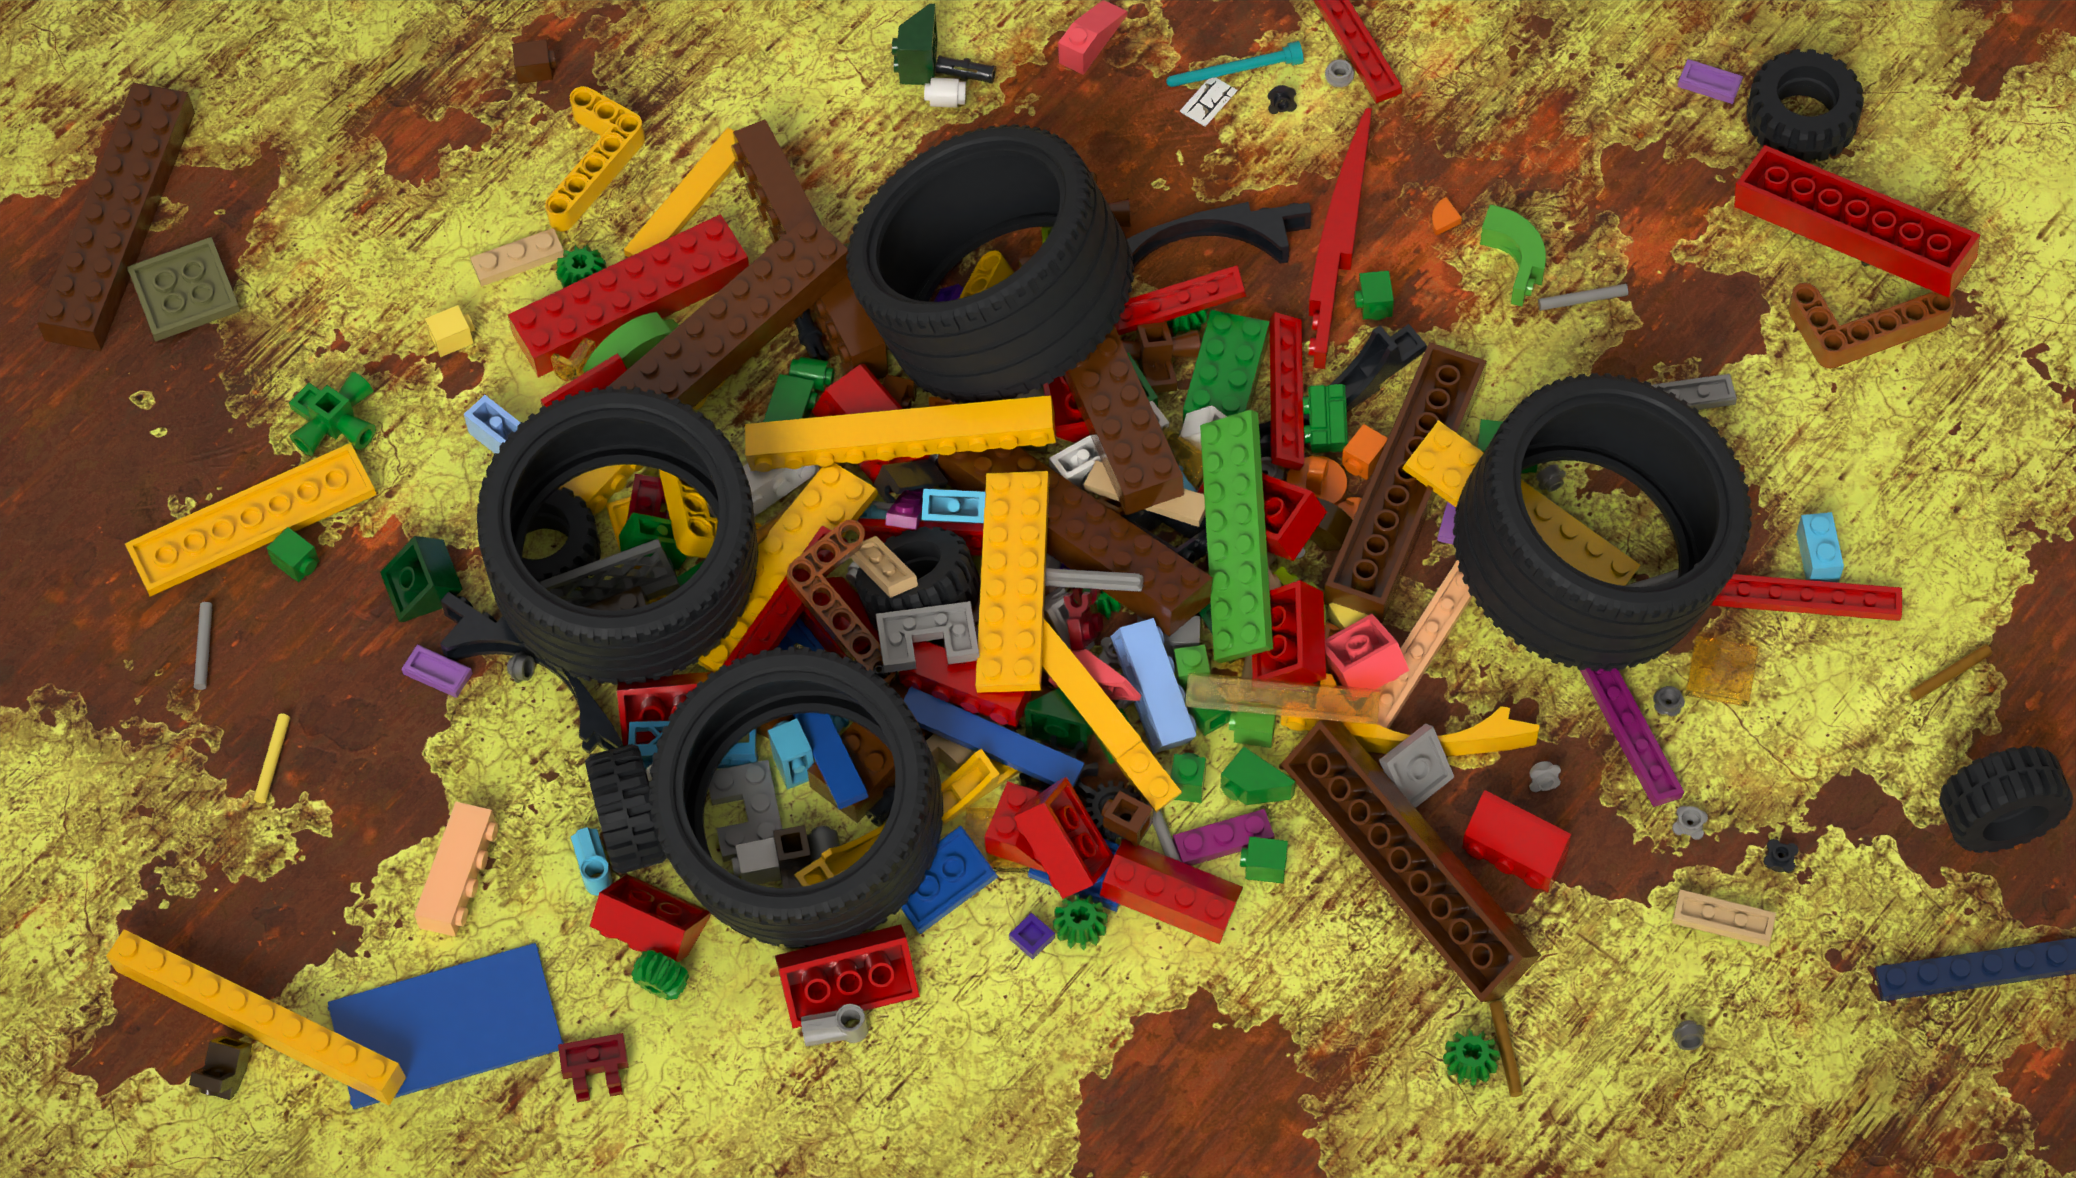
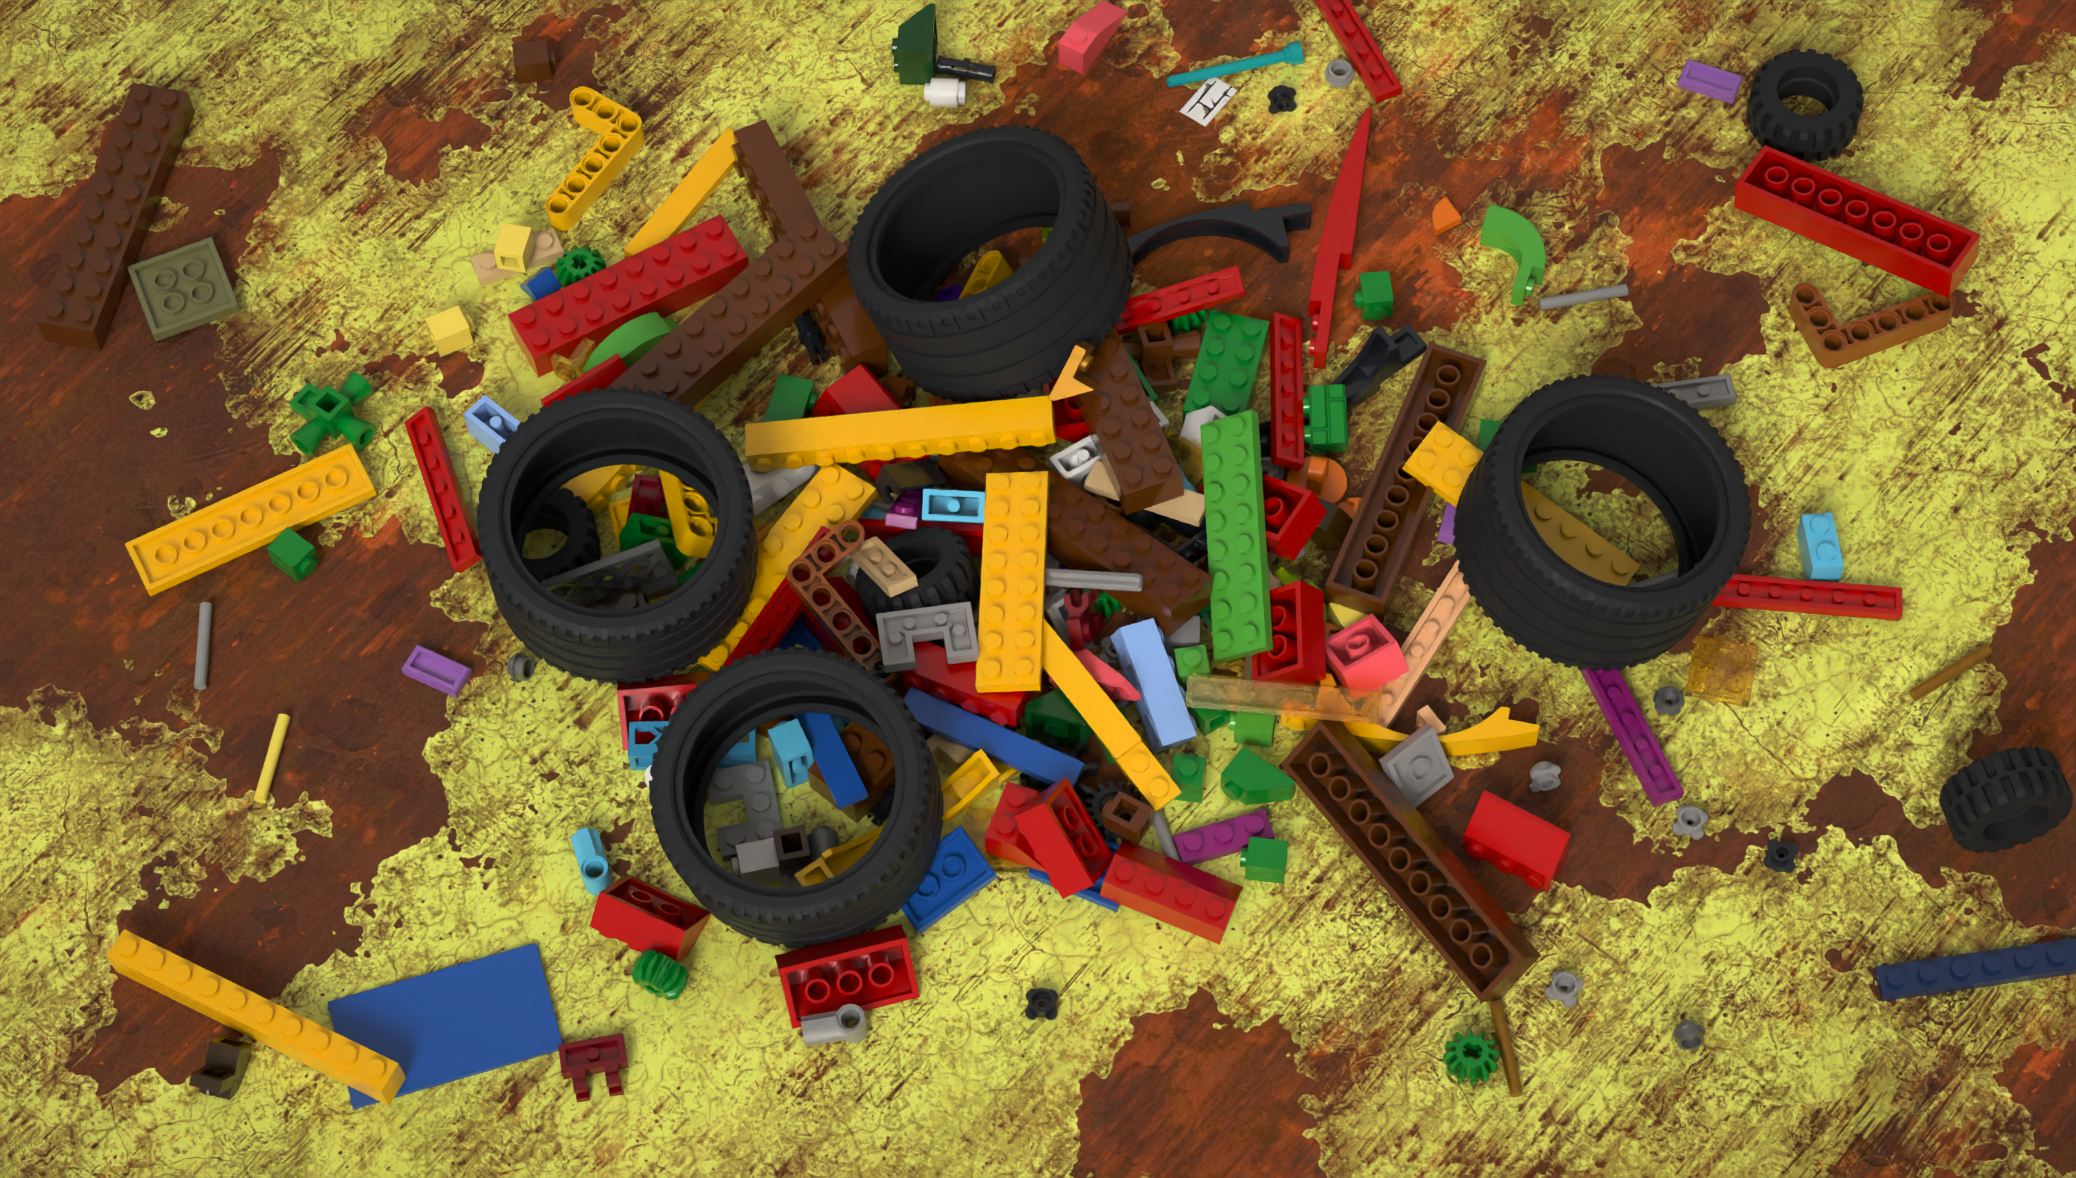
dark green slope [380,536,463,622] -> none
light nougat brick [414,802,499,937] -> none
black slope [440,592,623,754] -> none
black tyre [585,744,667,874] -> none
green brick [789,357,835,391] -> none
dark purple plate [1009,912,1055,960] -> none
green gear [1053,893,1108,950] -> none
orange brick [1342,424,1388,480] -> none
flat silver plate [1536,464,1566,492] -> none
tan plate [1672,889,1776,947] -> none
none -> red plate [404,406,482,573]
none -> light yellow brick [494,223,535,273]
none -> blue slope [520,267,562,301]
none -> black plate [1025,988,1058,1020]
none -> slope [1048,340,1101,401]
none -> light nougat plate [1415,705,1446,736]
none -> light grey plate [1545,971,1583,1007]

